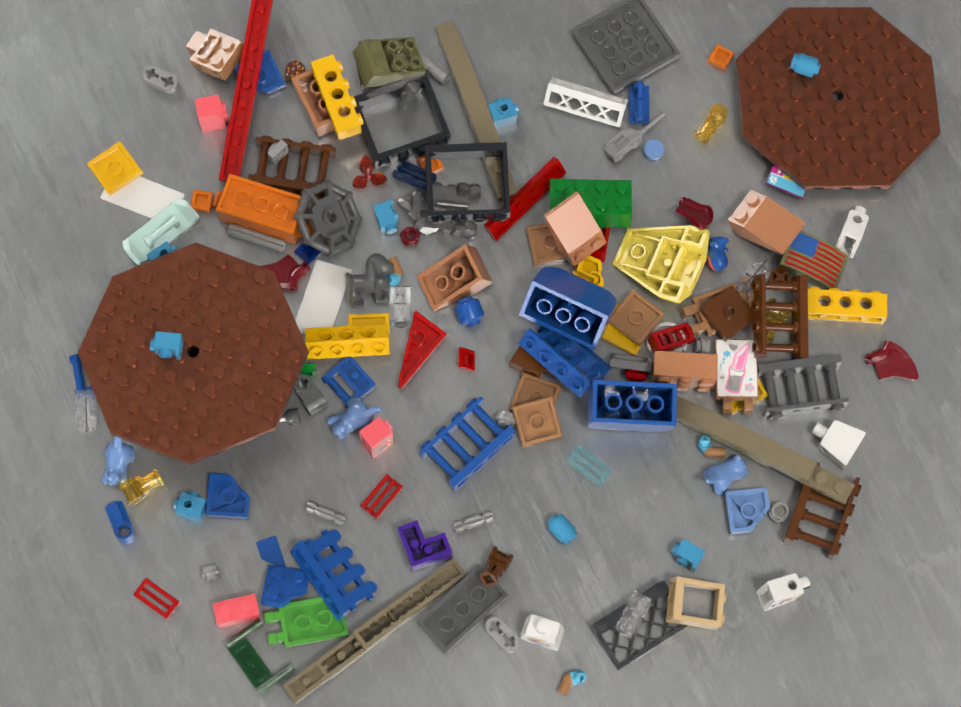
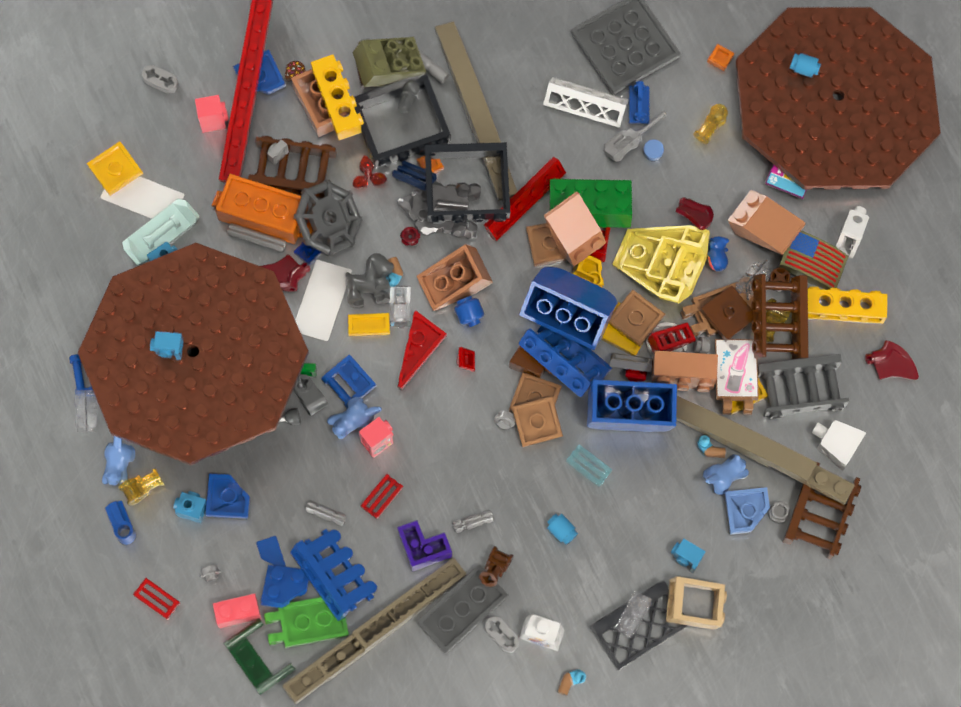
piece [185,29,244,81] -> none
orange tile [190,189,214,214] -> none
yellow brick [305,323,390,360] -> none
dark azure brick [373,199,399,234] -> none
blue fence [420,396,516,492] -> none
dark azure brick [487,97,519,129] -> none
white torso [756,573,811,611] -> none

